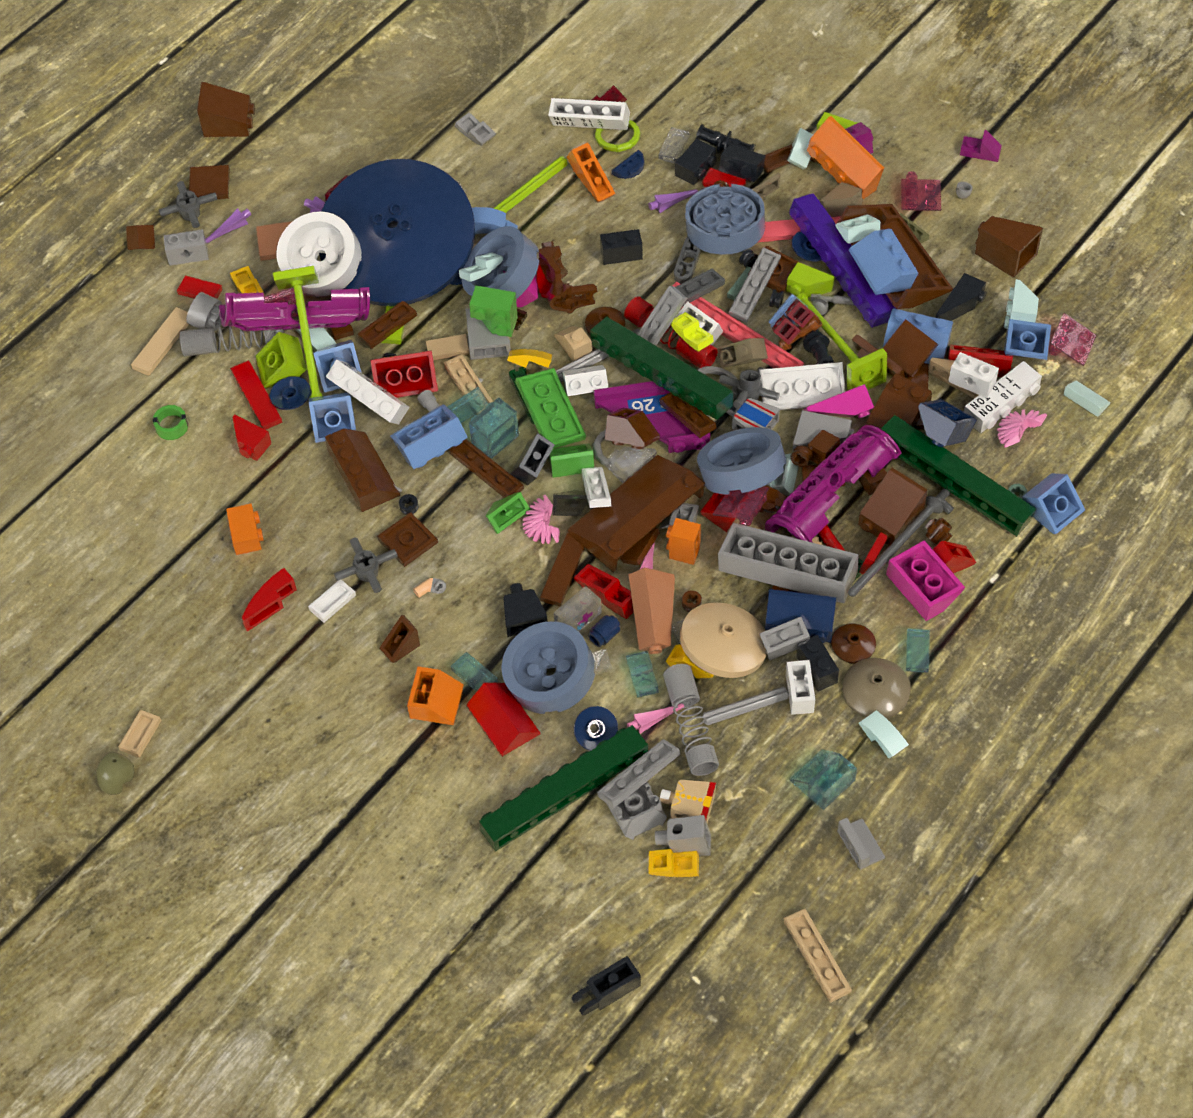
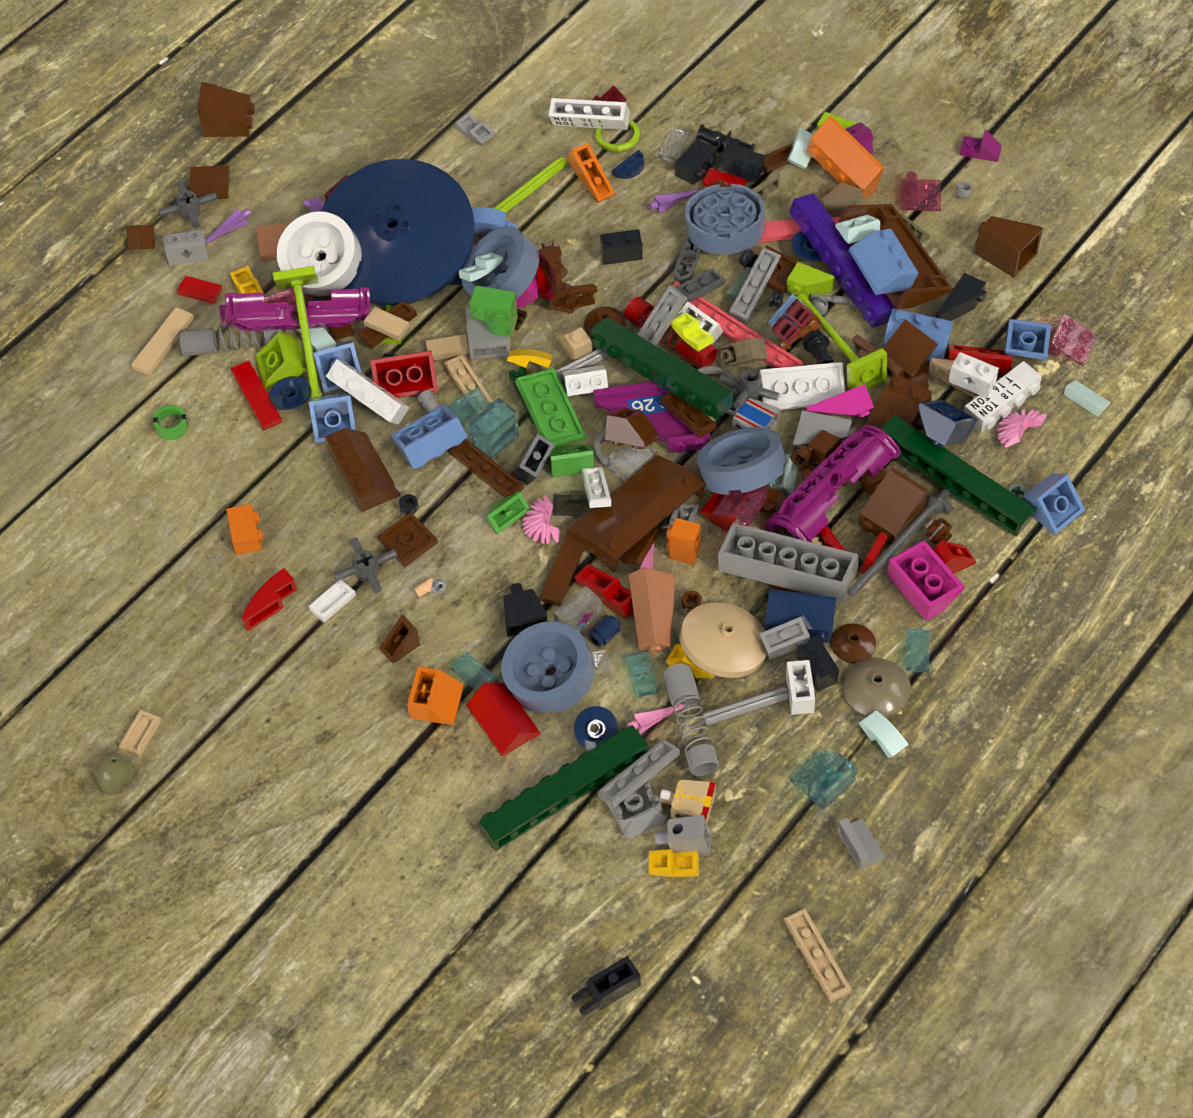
light grey piece [186,292,222,331] -> none
red slope [232,414,272,461] -> none
light aqua slope [1004,279,1039,329] -> none
none -> tan tile [364,307,410,341]

